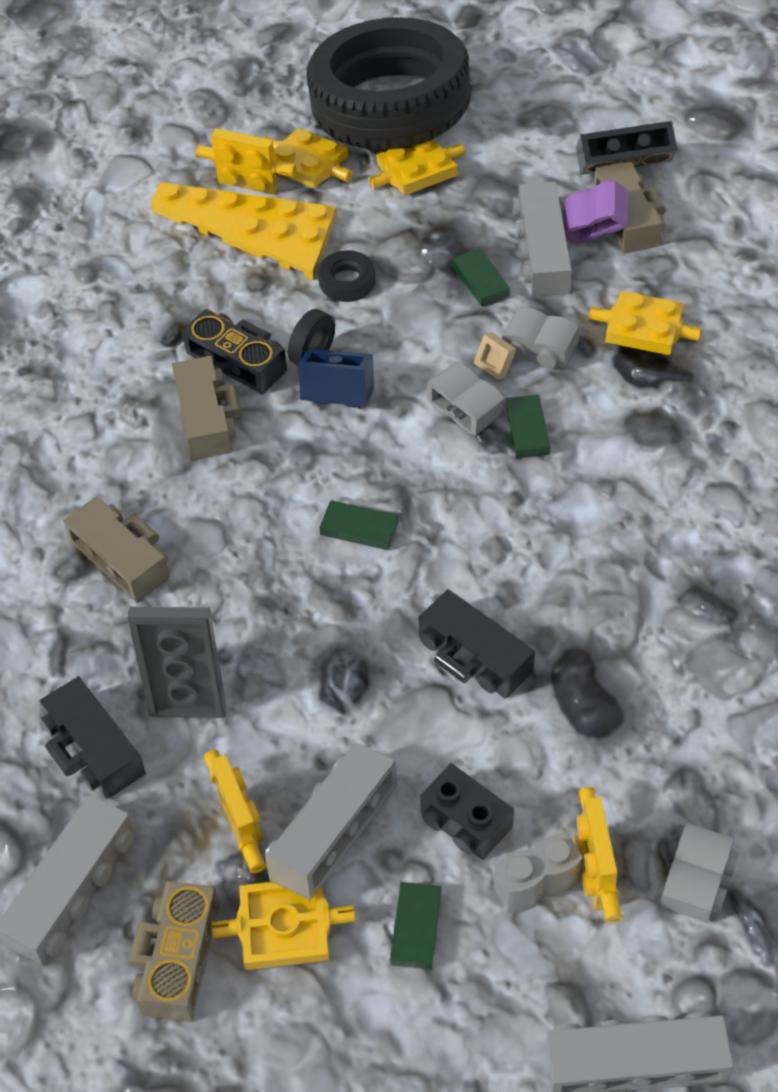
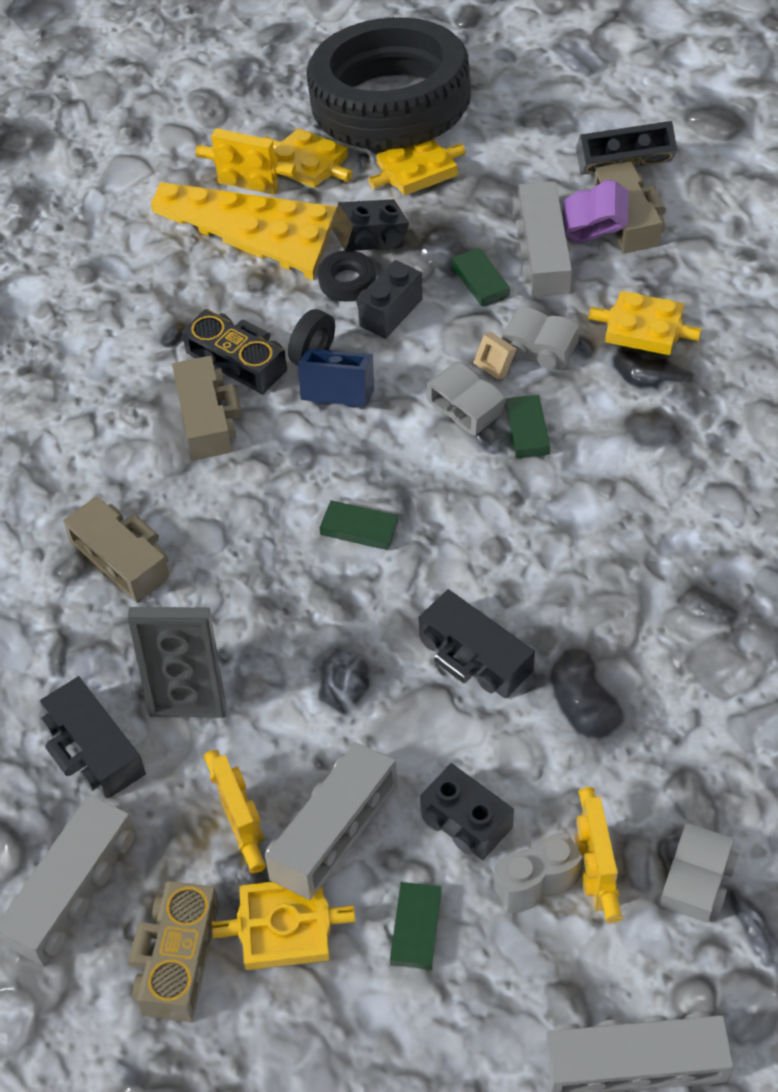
none -> black brick [331,199,409,252]
none -> black brick [357,260,423,339]

